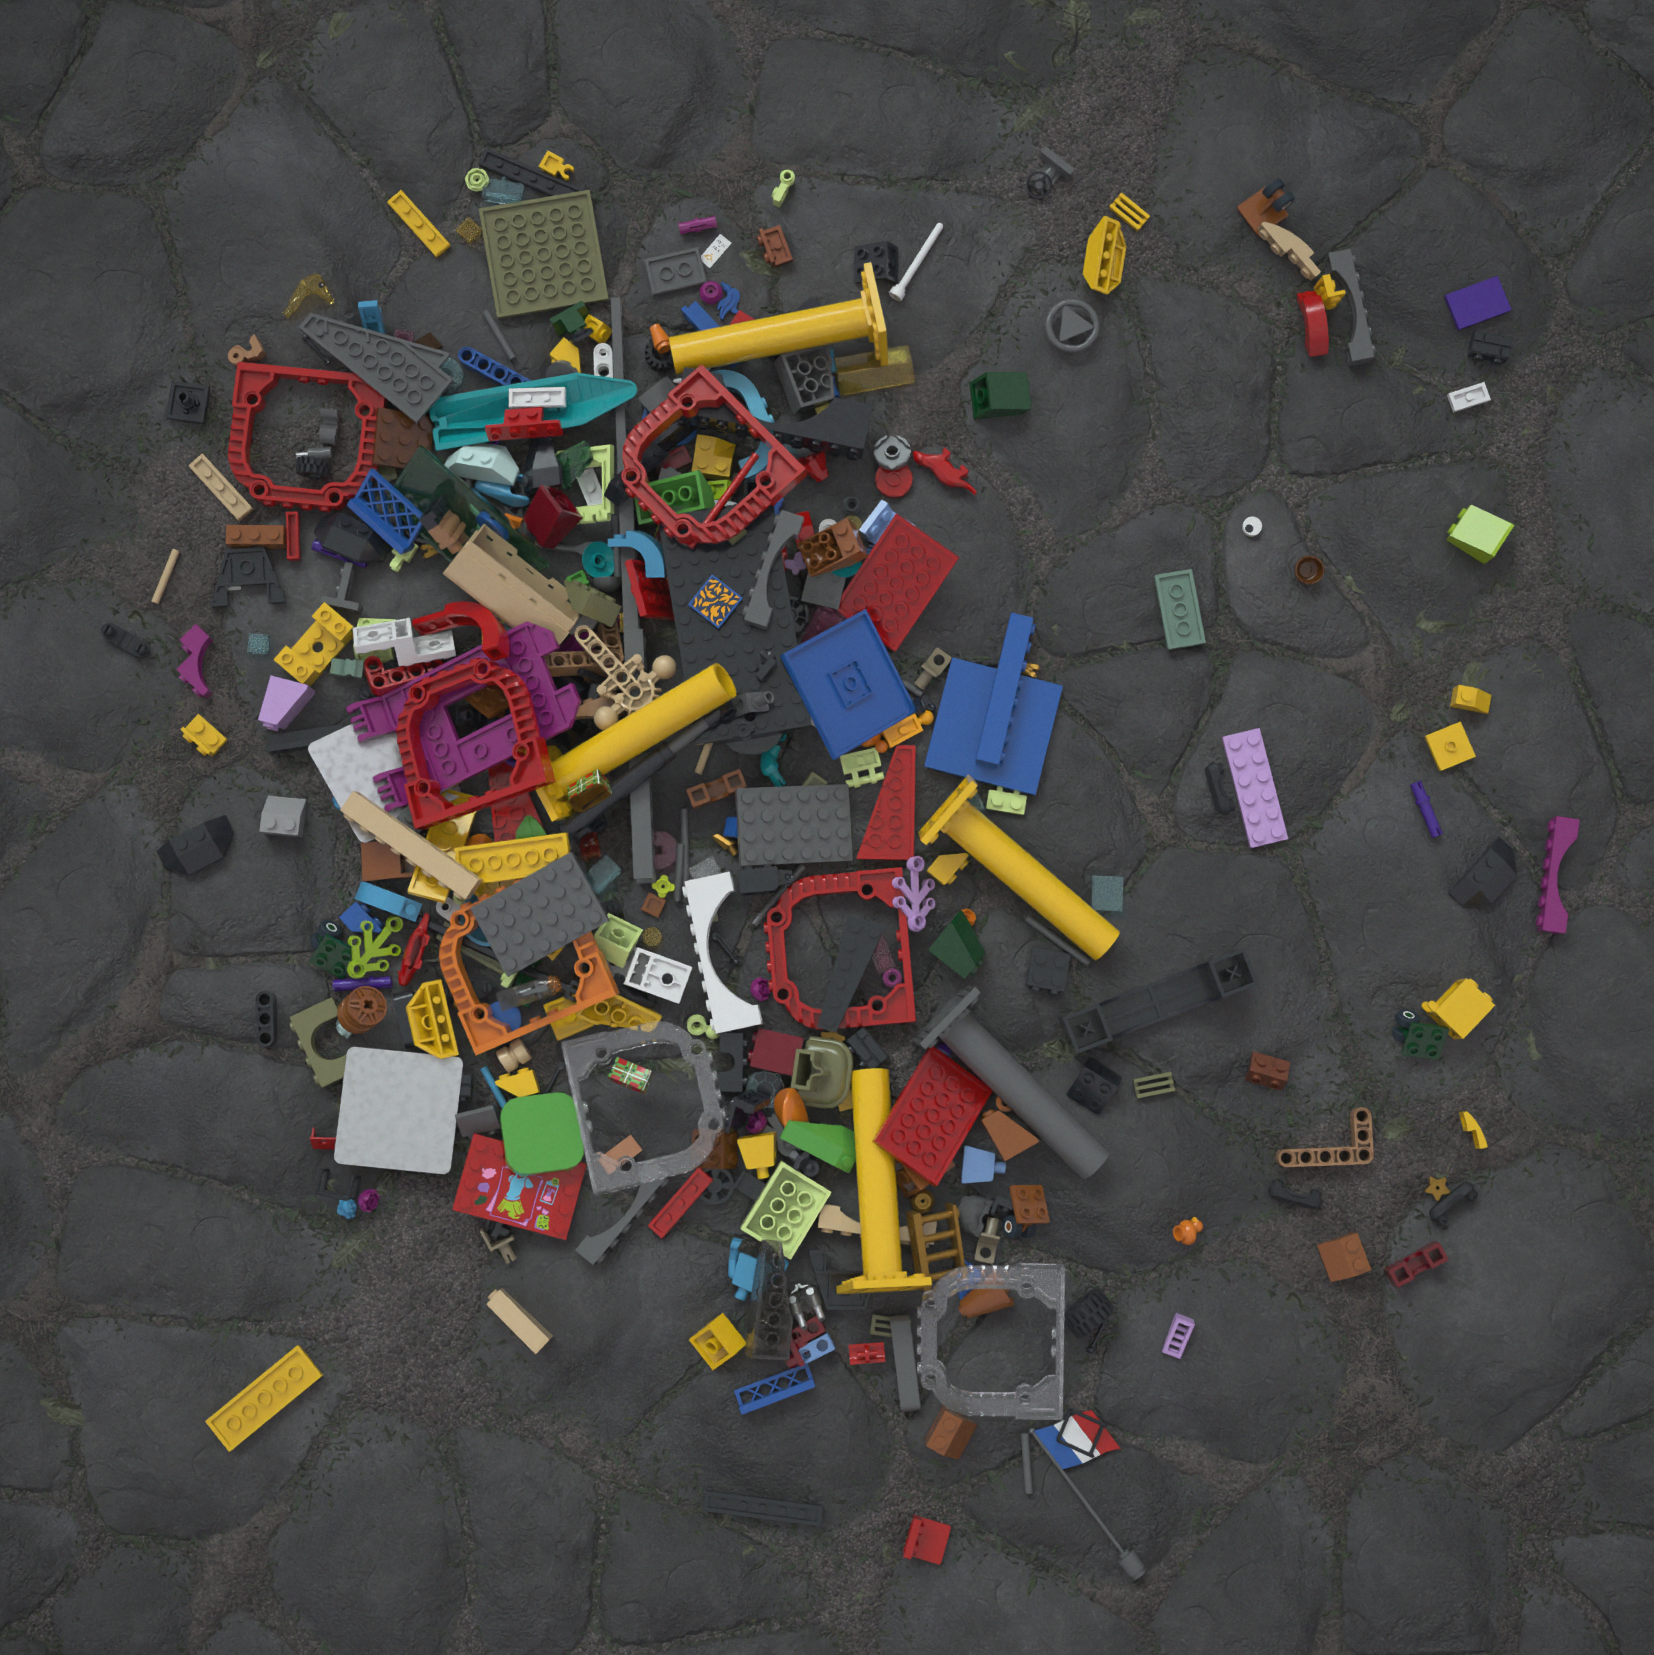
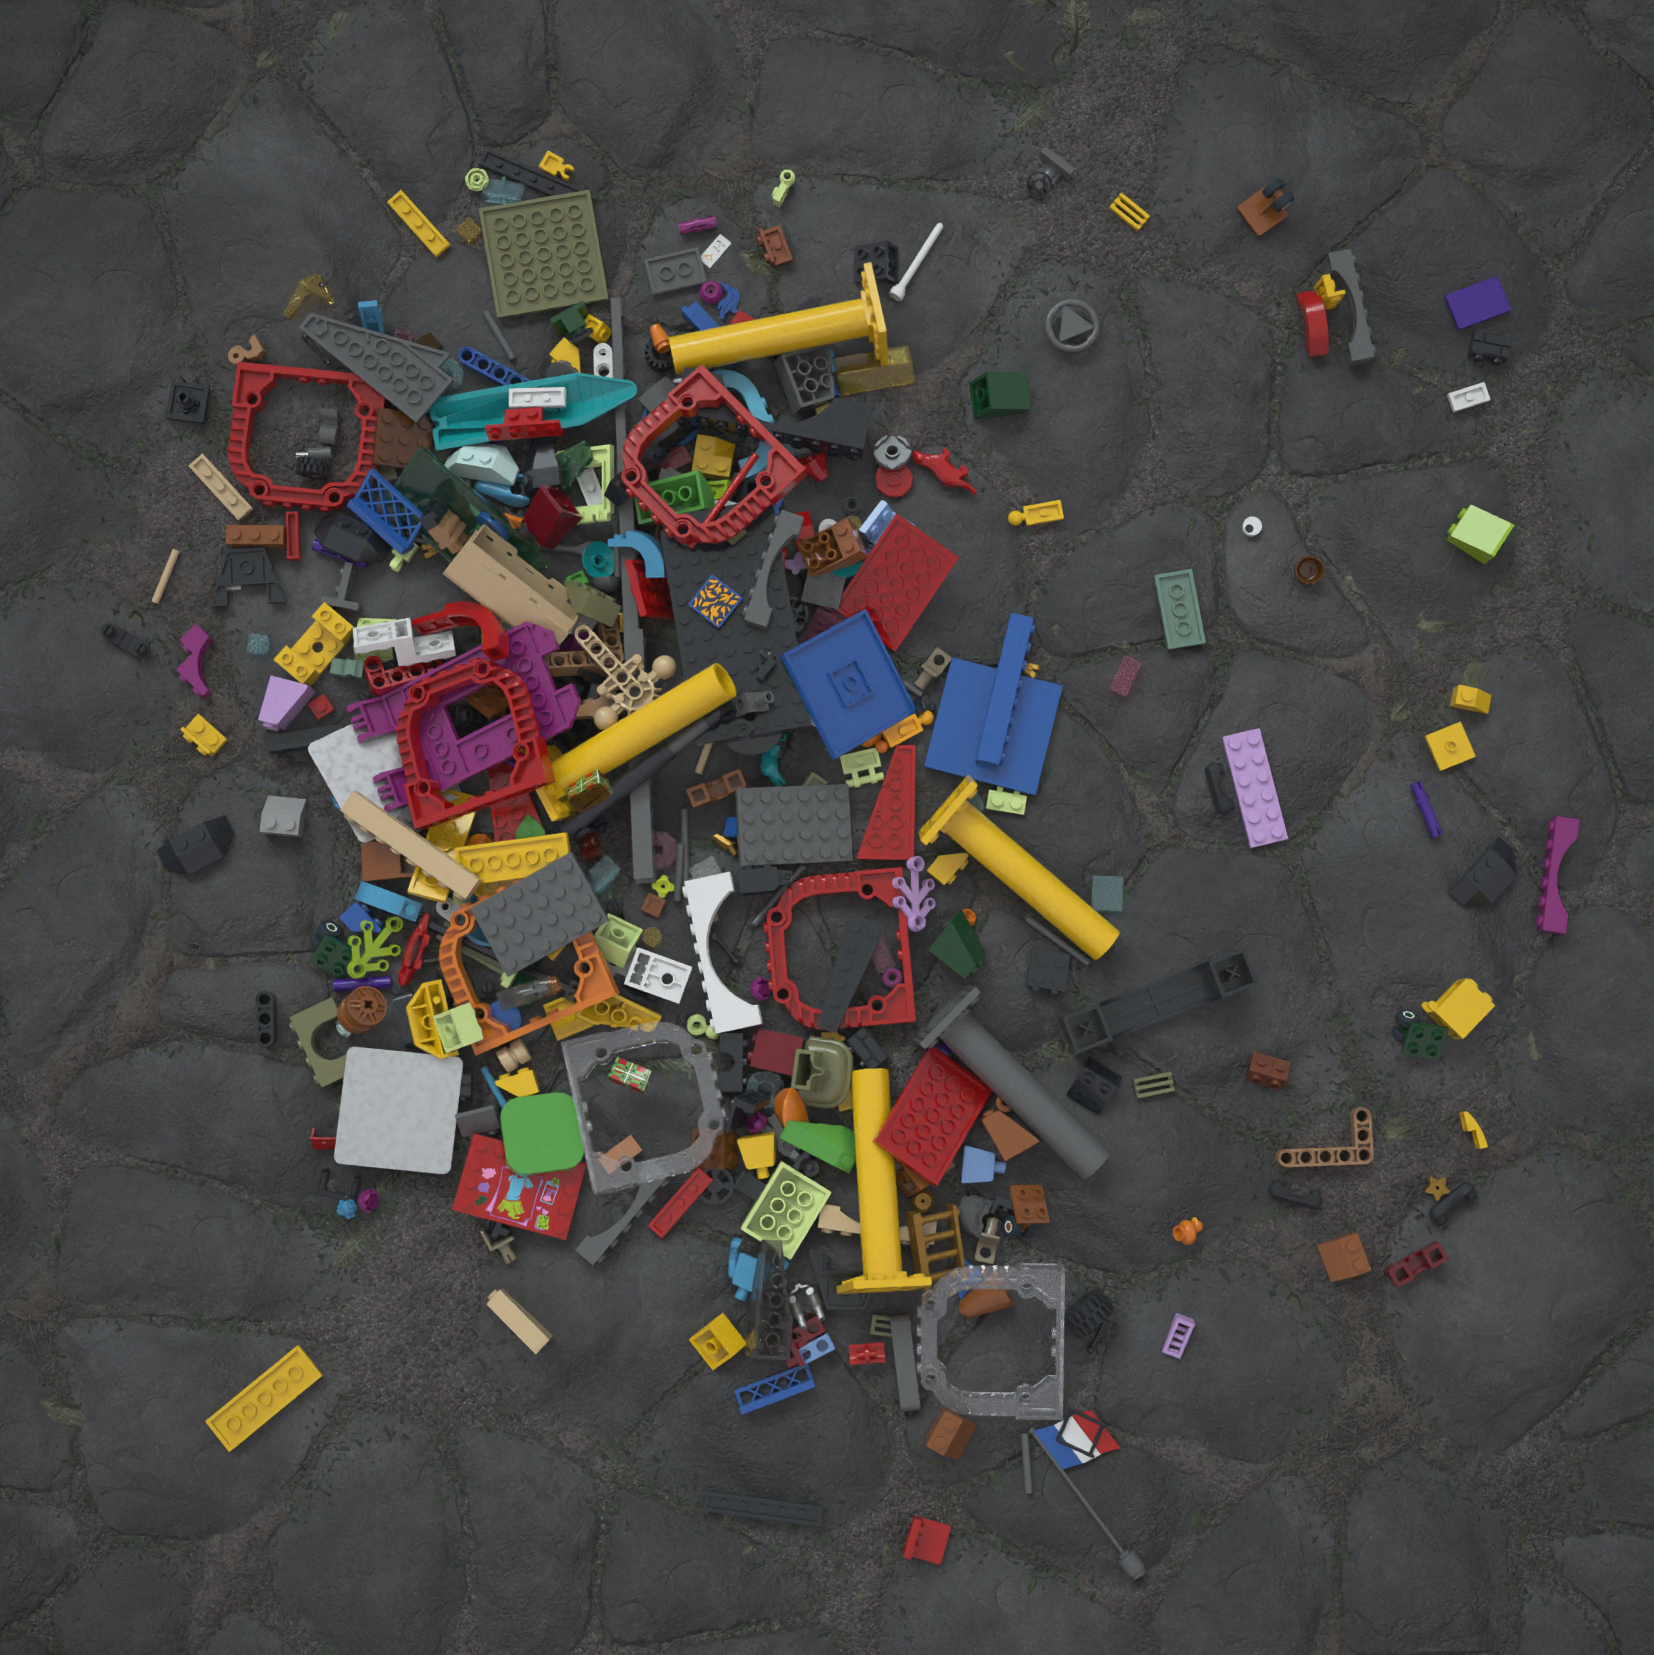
yellow wedge [1083,216,1126,295] -> none
tan slope [1257,222,1321,281] -> none
none -> red plate [308,694,335,721]
none -> yellowish green slope [433,1002,483,1053]
none -> yellow plate [1008,500,1064,526]
none -> clear pink plate [1108,655,1142,698]

